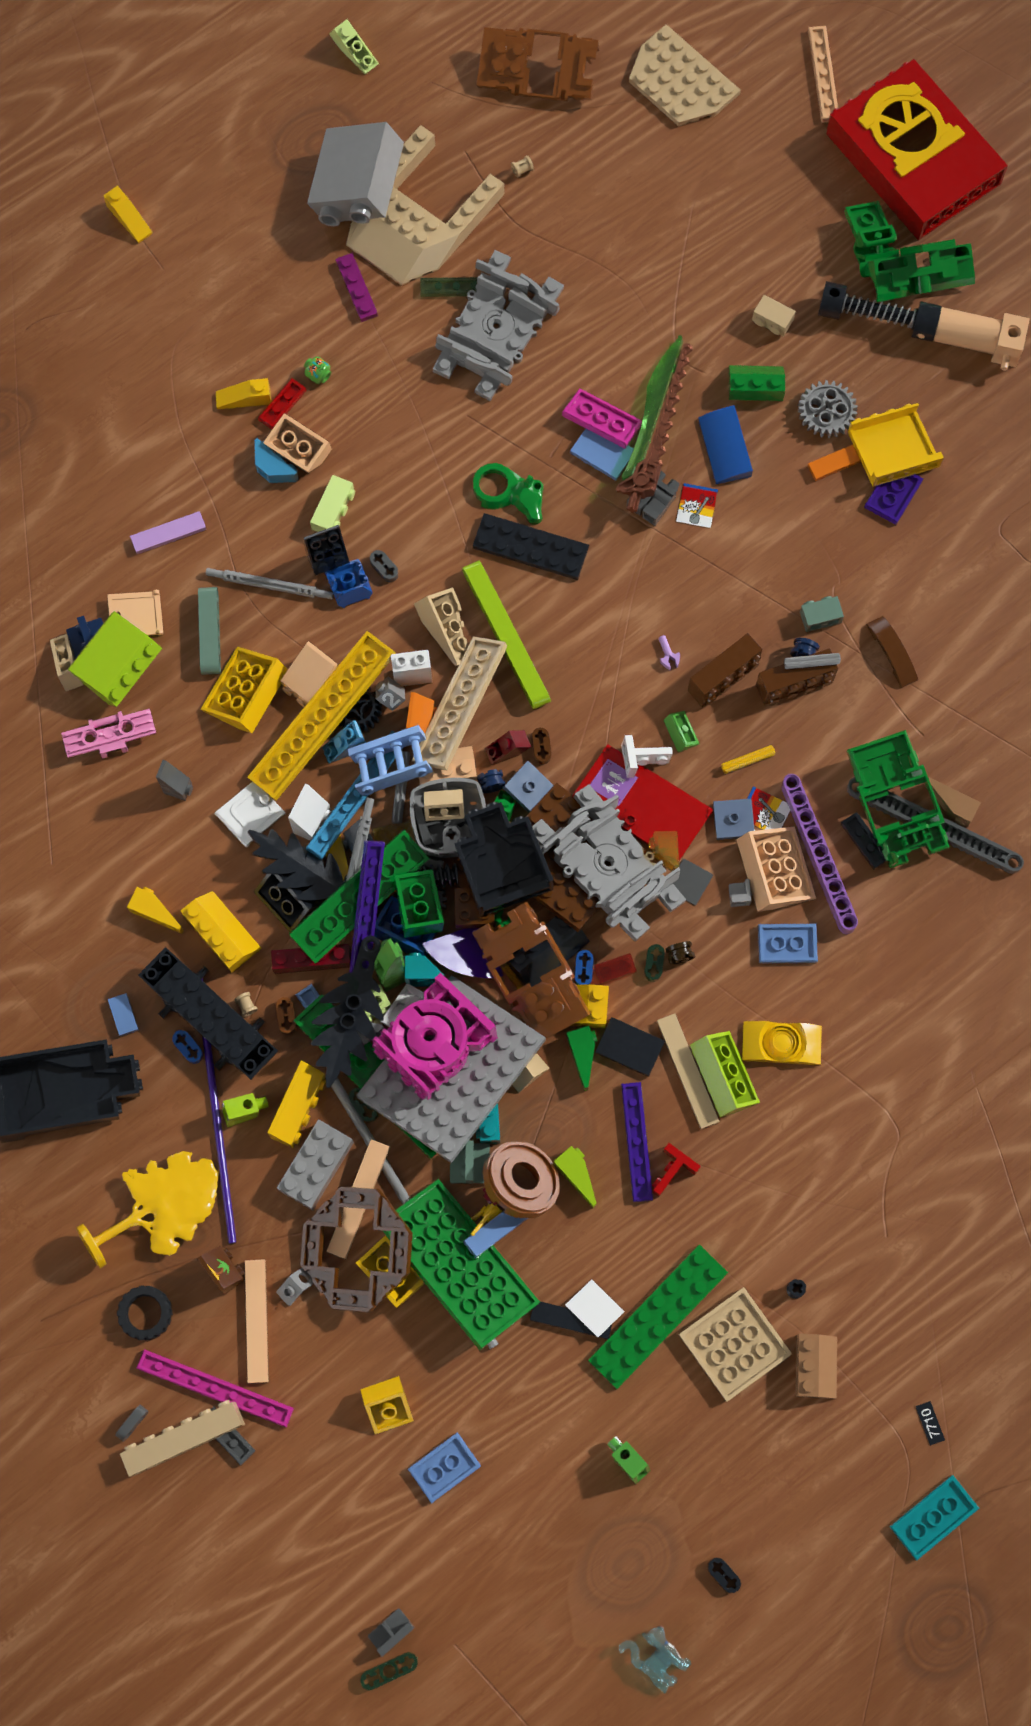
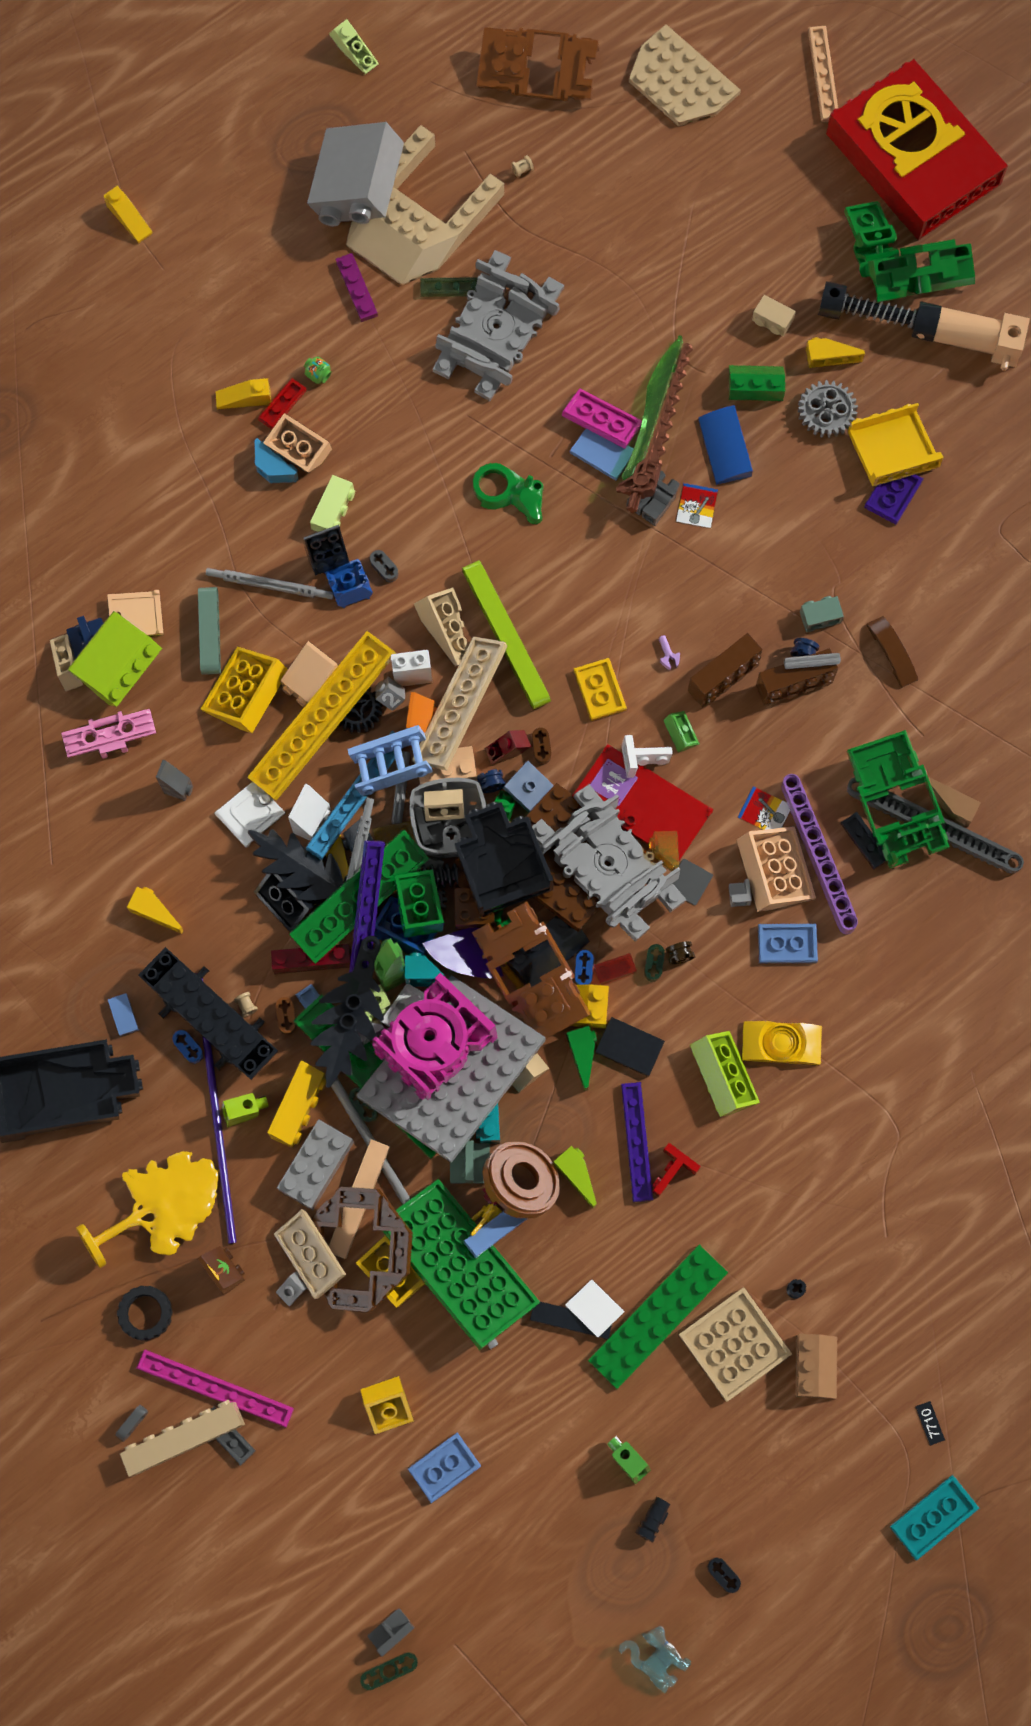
lavender tile [130,511,207,554] -> none
yellow slope [180,891,262,973] -> none
light nougat tile [245,1260,269,1383] -> none
dark azure slope [322,720,366,764] -> none
black plate [472,513,589,580] -> none
tan tile [657,1014,719,1130] -> none
sand blue plate [713,799,755,840] -> none
yellow axle [721,745,775,774] -> none
orange tile [807,445,861,481] -> none
none -> tan tile [274,1210,346,1299]
none -> yellow tile [573,658,627,721]
none -> black axle [635,1496,671,1543]
none -> yellow slope [806,337,865,368]

